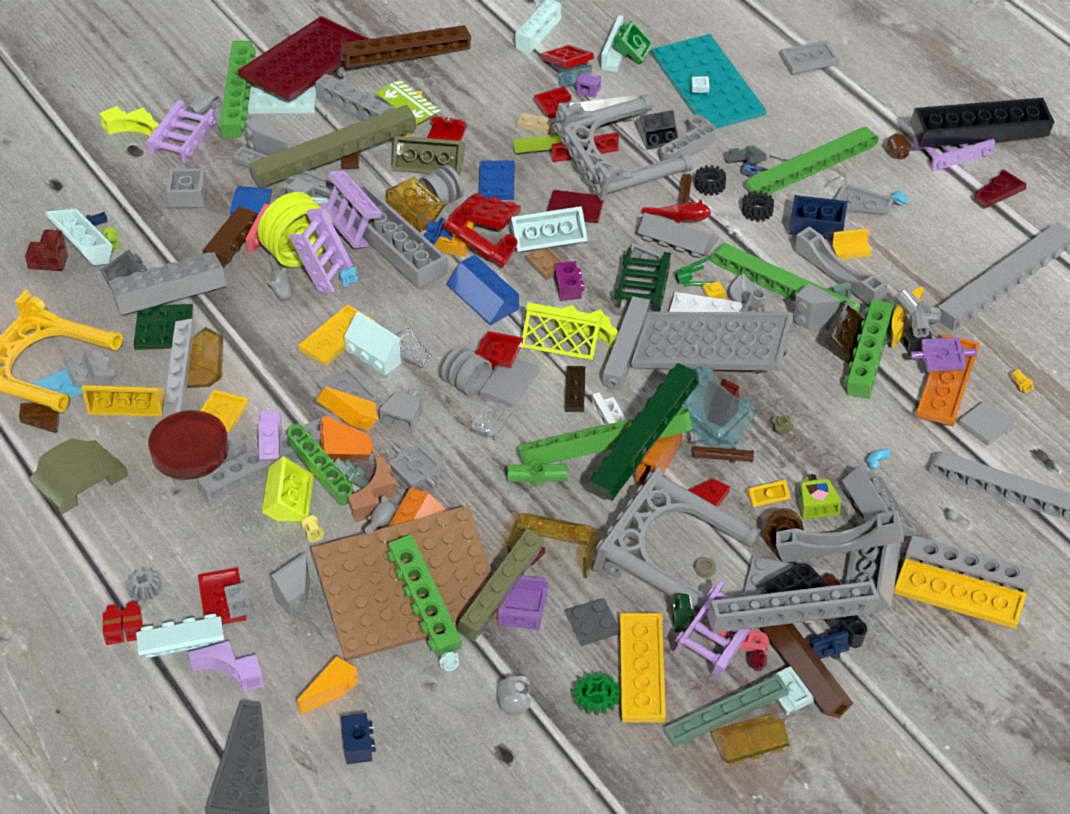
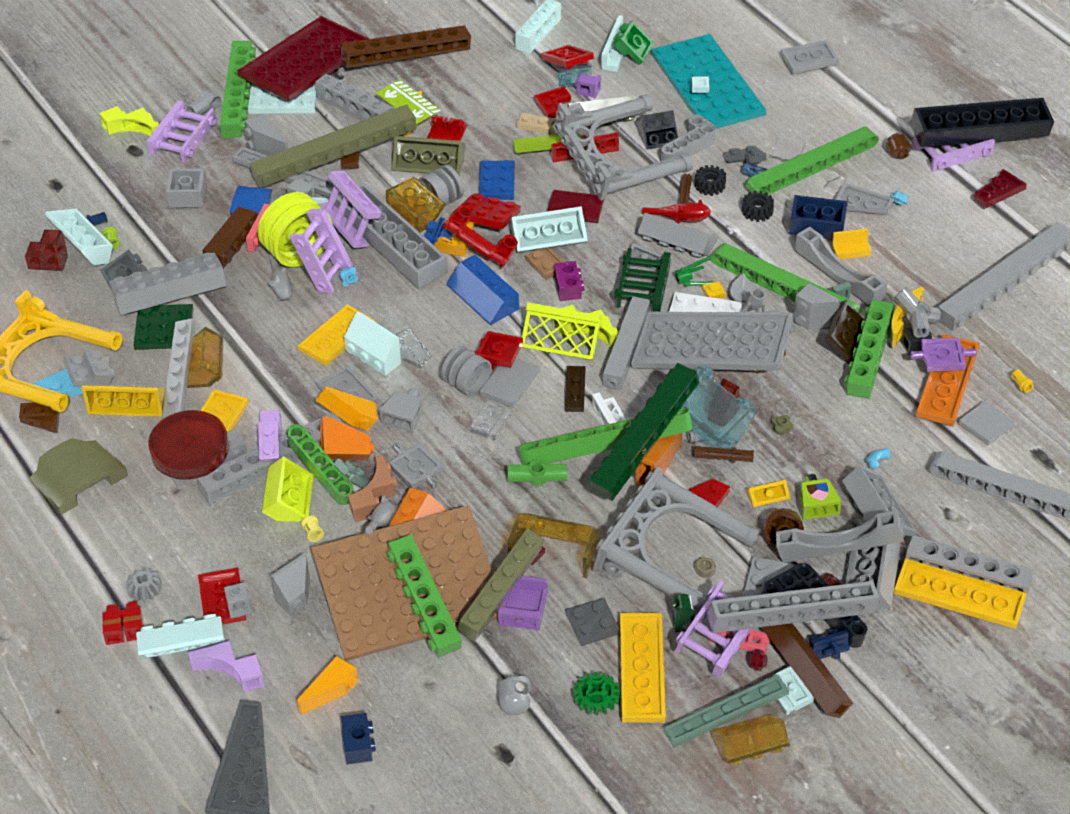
light aqua plate [439,652,459,671] -> none

